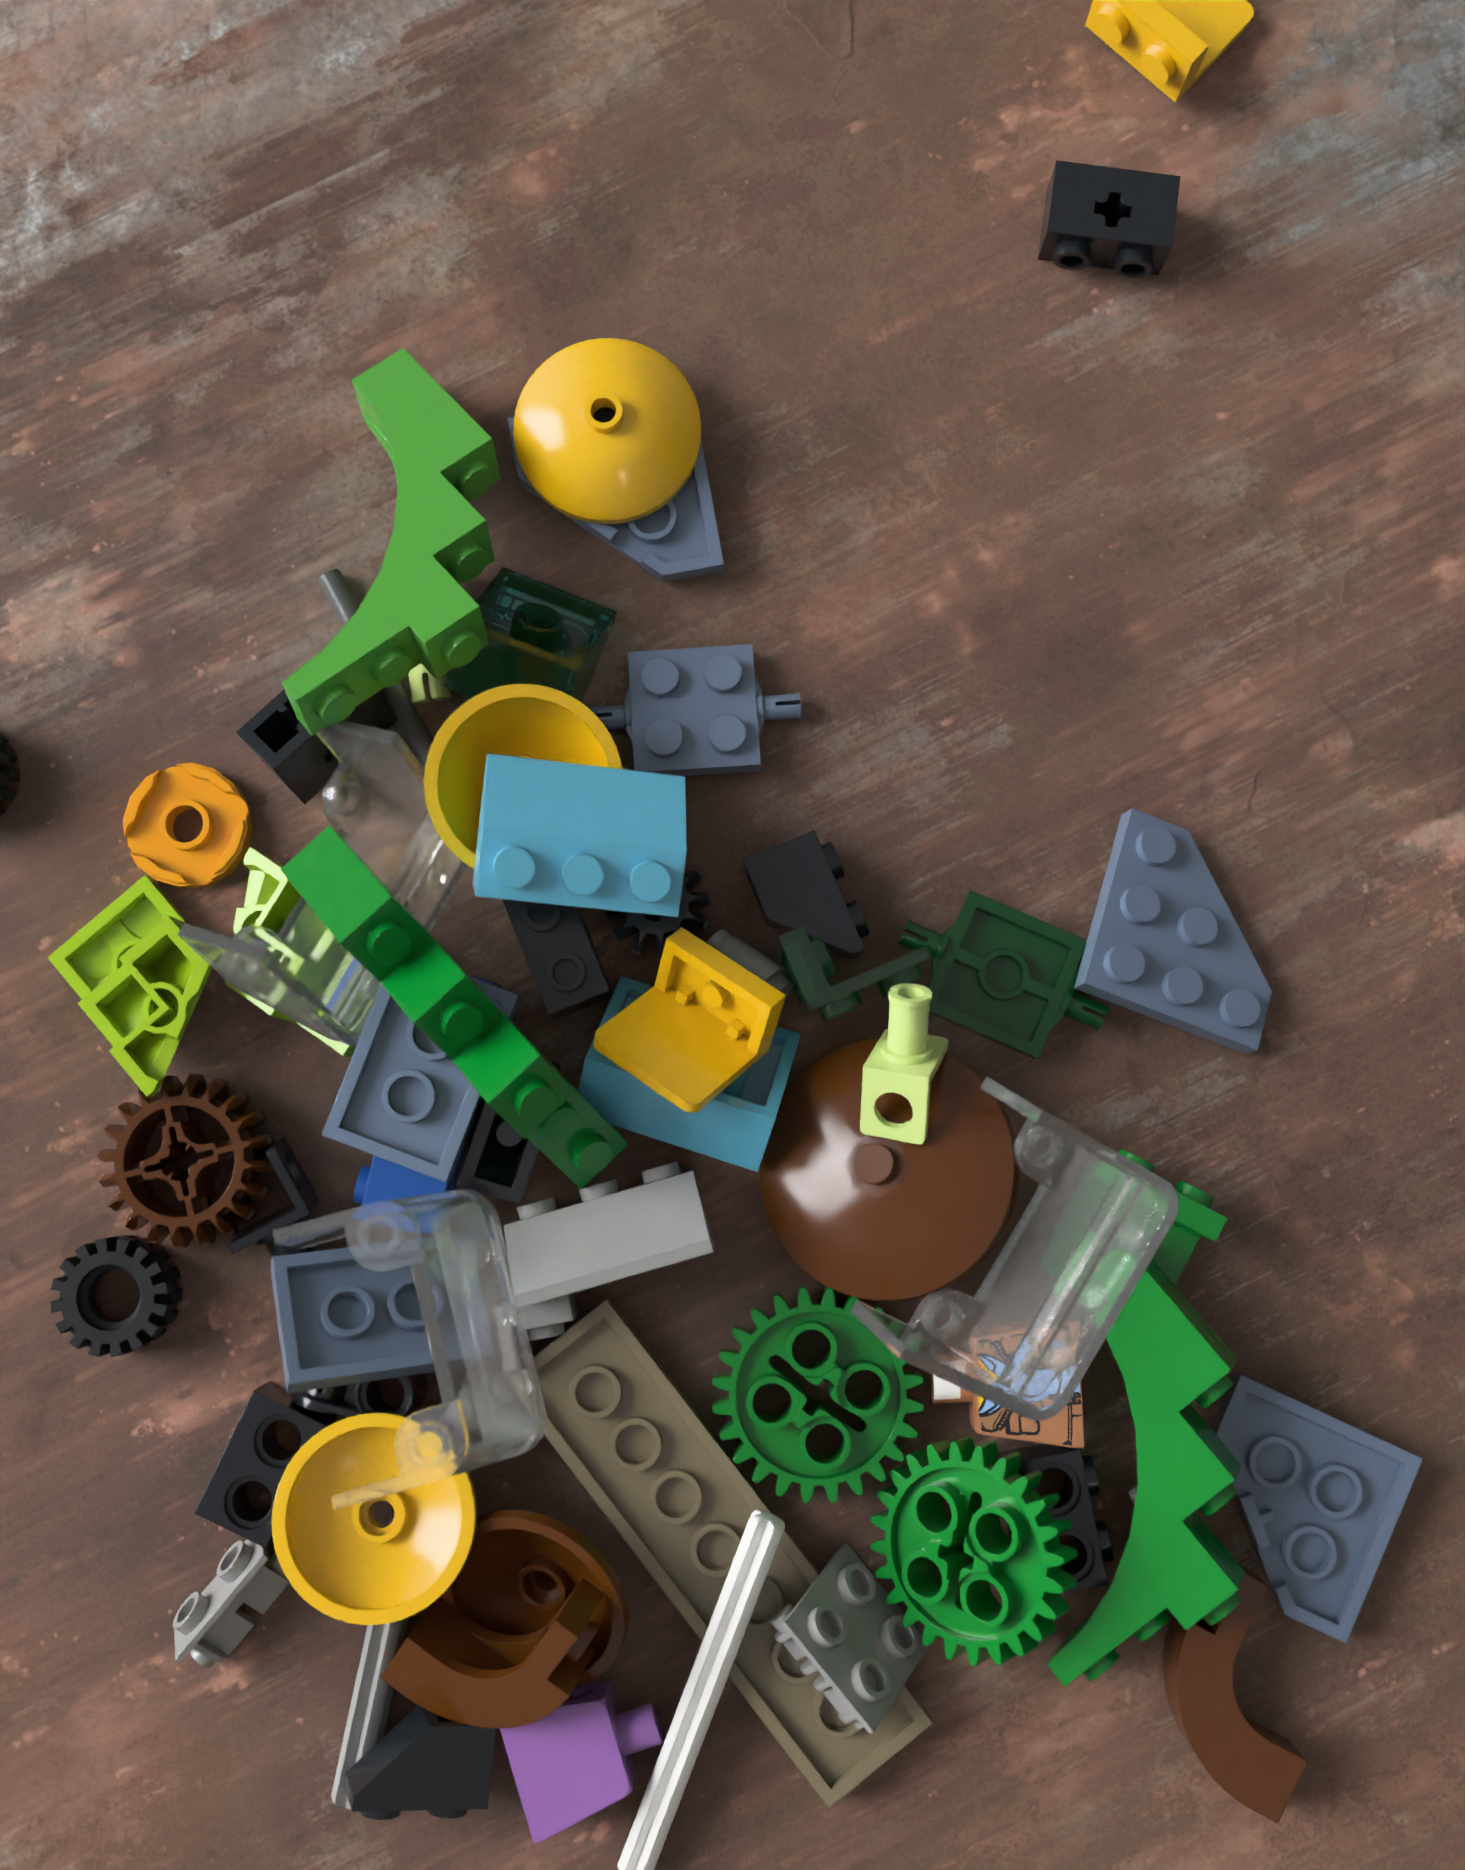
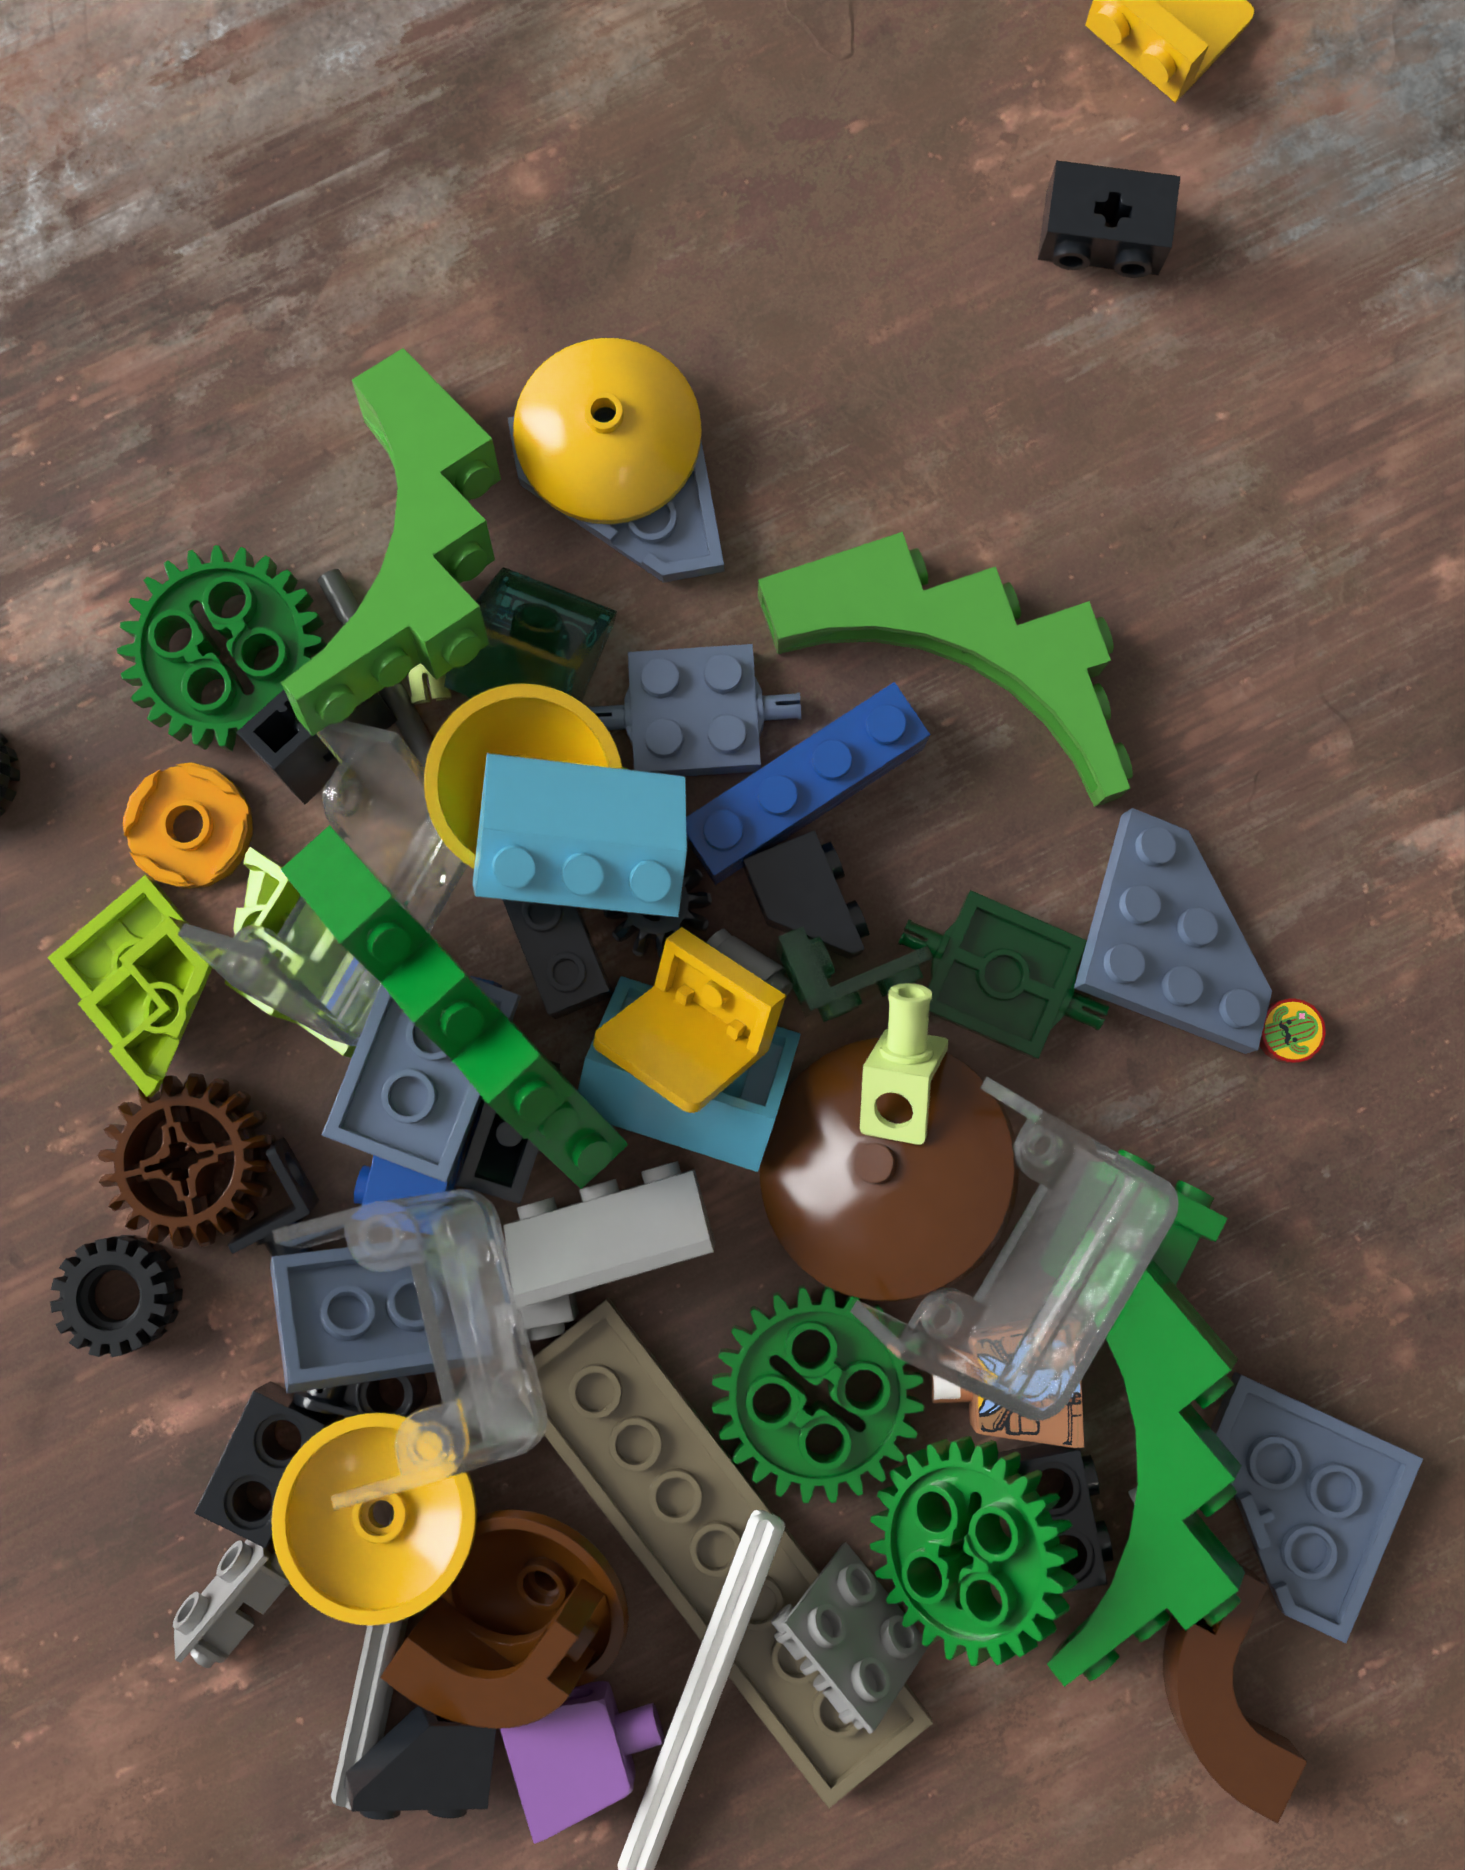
none -> green gear [117,545,327,752]
none -> blue brick [686,682,930,885]
none -> bright green arch [758,532,1133,807]
none -> tile [1259,999,1326,1063]

